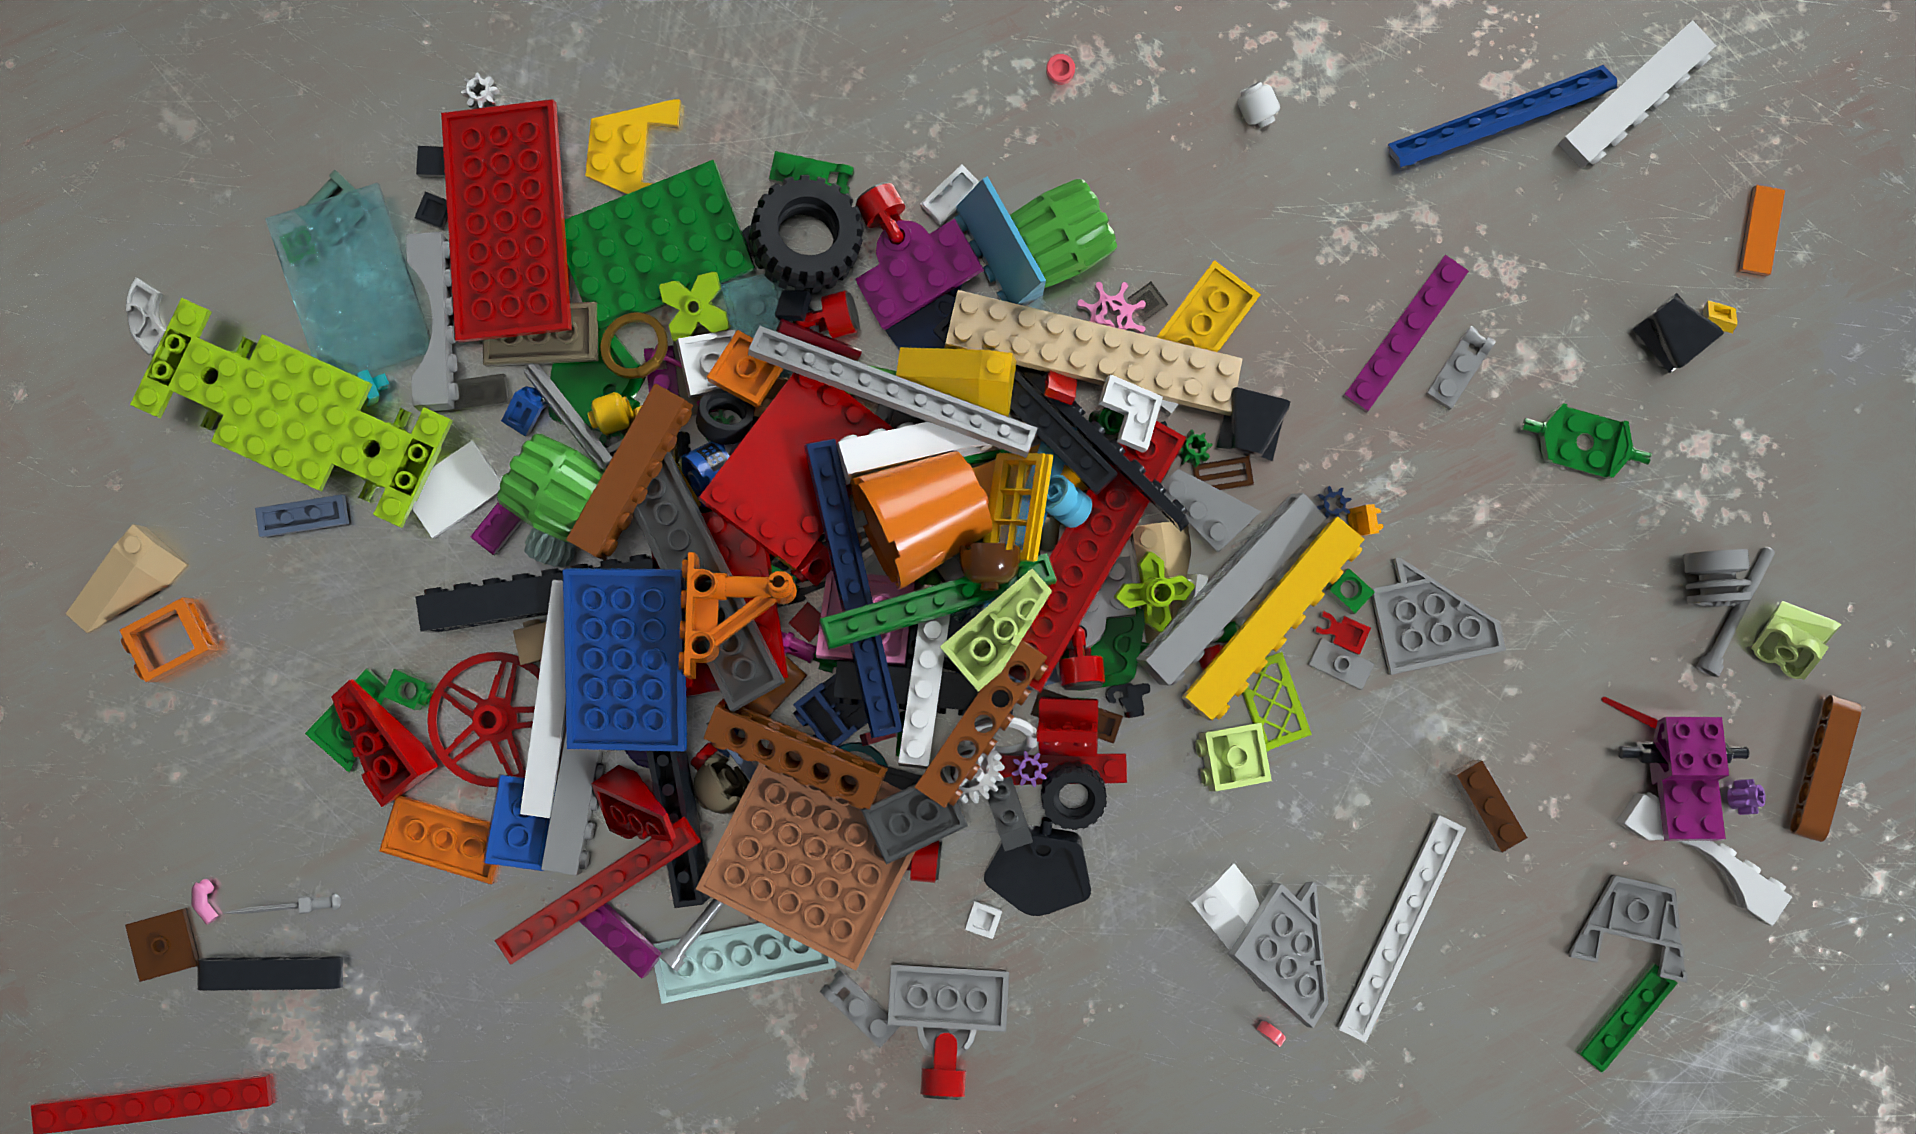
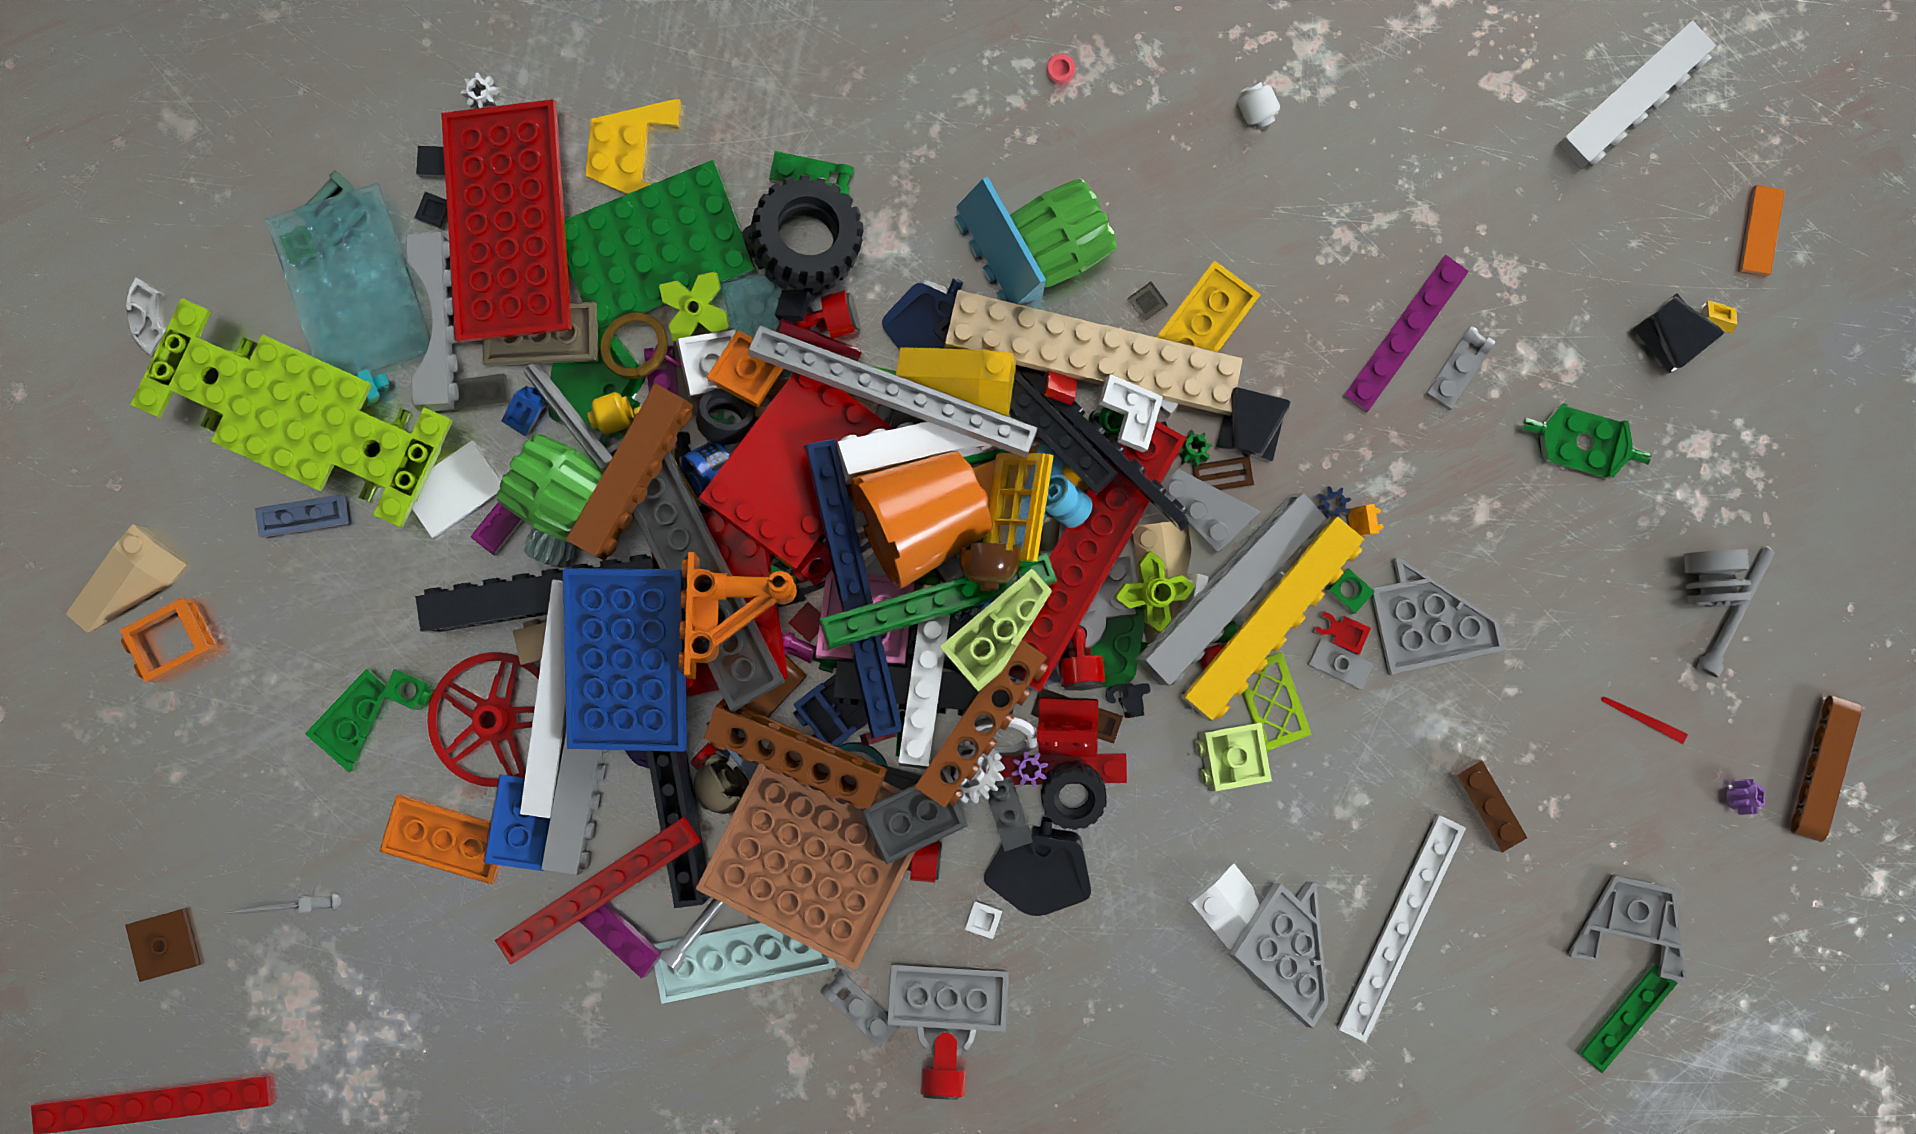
bright pink arm [191,879,219,925] -> none
black beam [197,956,343,991] -> none
red wedge [331,679,438,807] -> none
red wedge [591,765,676,841] -> none
magenta plate [855,182,984,330] -> none
white plate [920,164,979,226] -> none
bright pink gear [1077,282,1146,334] -> none
coral tile [1256,1021,1286,1048] -> none
blue plate [1388,65,1617,168] -> none
white arch [1616,792,1792,926] -> none
magenta piece [1618,717,1750,841] -> none
yellowish green piece [1751,601,1842,680] -> none

